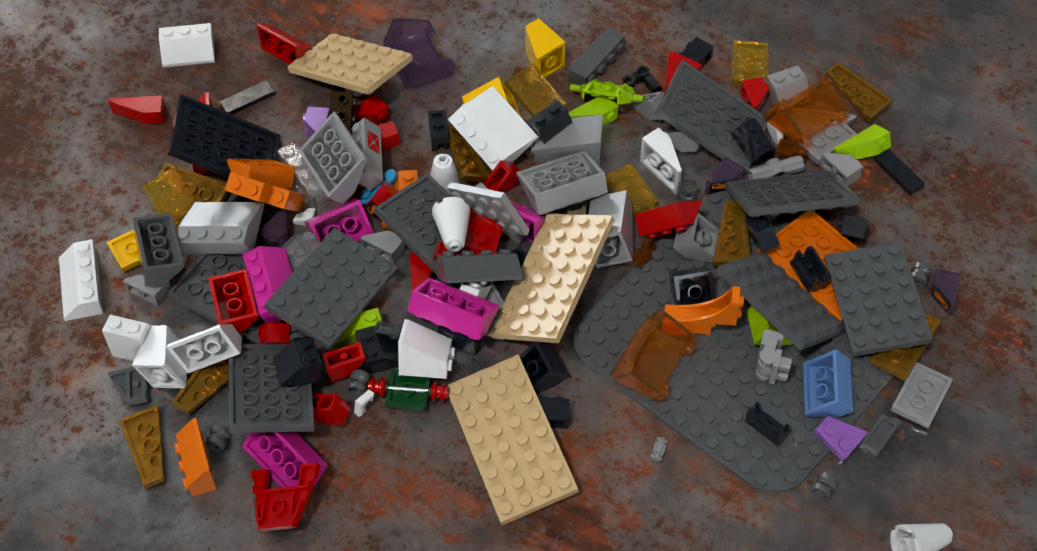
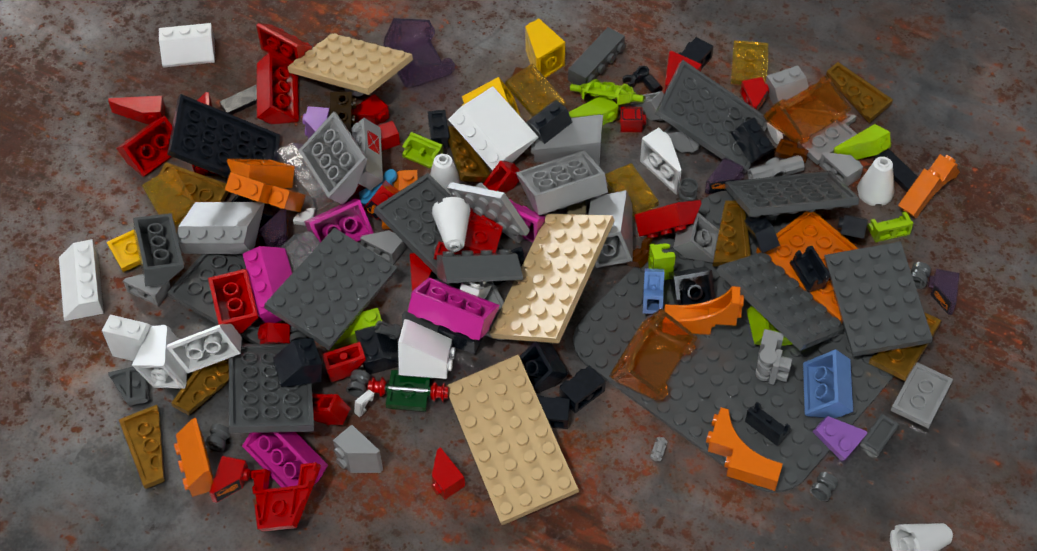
none -> red slope [116,116,172,177]
none -> red slope [209,456,250,503]
none -> red slope [257,52,299,125]
none -> light grey slope [333,425,383,473]
none -> lime hinge [402,132,443,169]
none -> red slope [431,447,465,500]
none -> black brick [559,365,606,413]
none -> red brick [620,107,646,132]
none -> medium blue brick [643,268,664,314]
none -> lime hinge [648,243,675,280]
none -> orange arch [706,407,783,491]
none -> white cone [857,157,895,206]
none -> lime hinge [867,212,914,243]
none -> orange arch [898,154,960,219]

